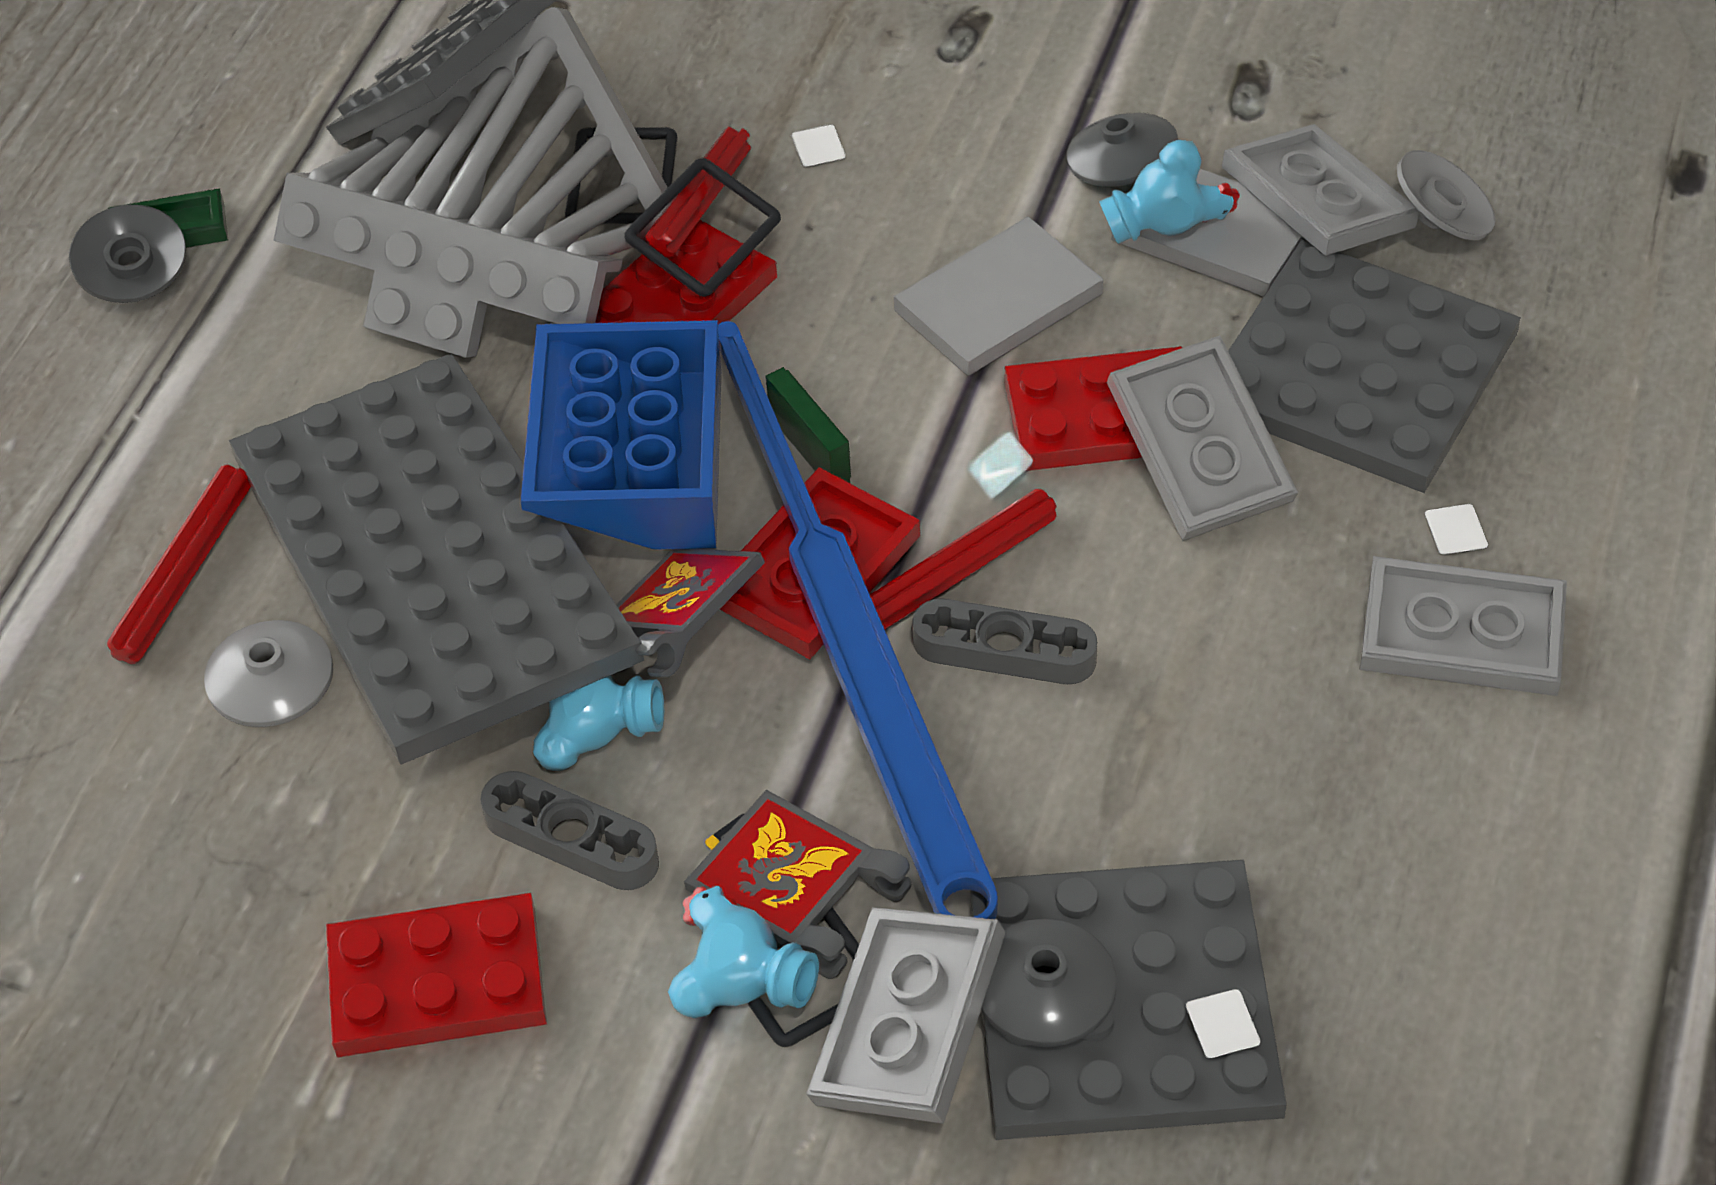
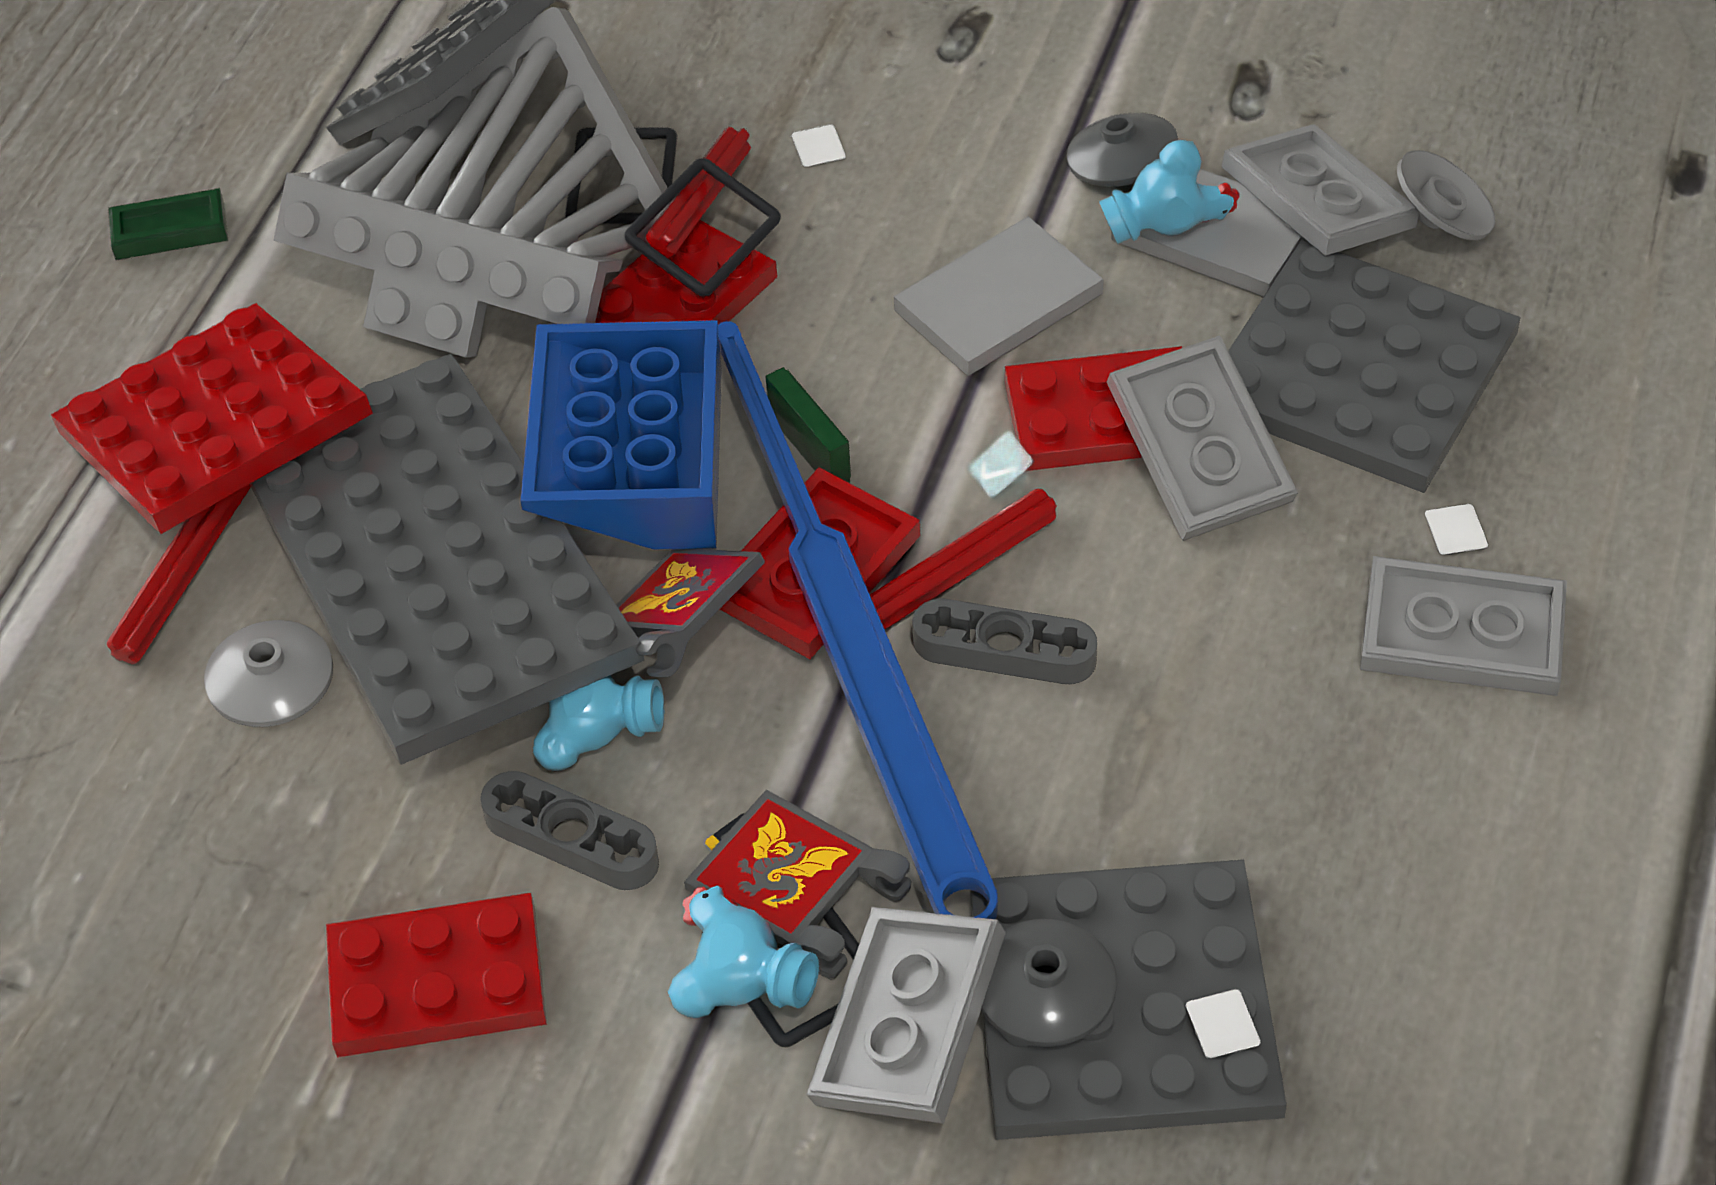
dark grey dish [69,205,186,303] -> none
none -> red plate [51,303,373,534]

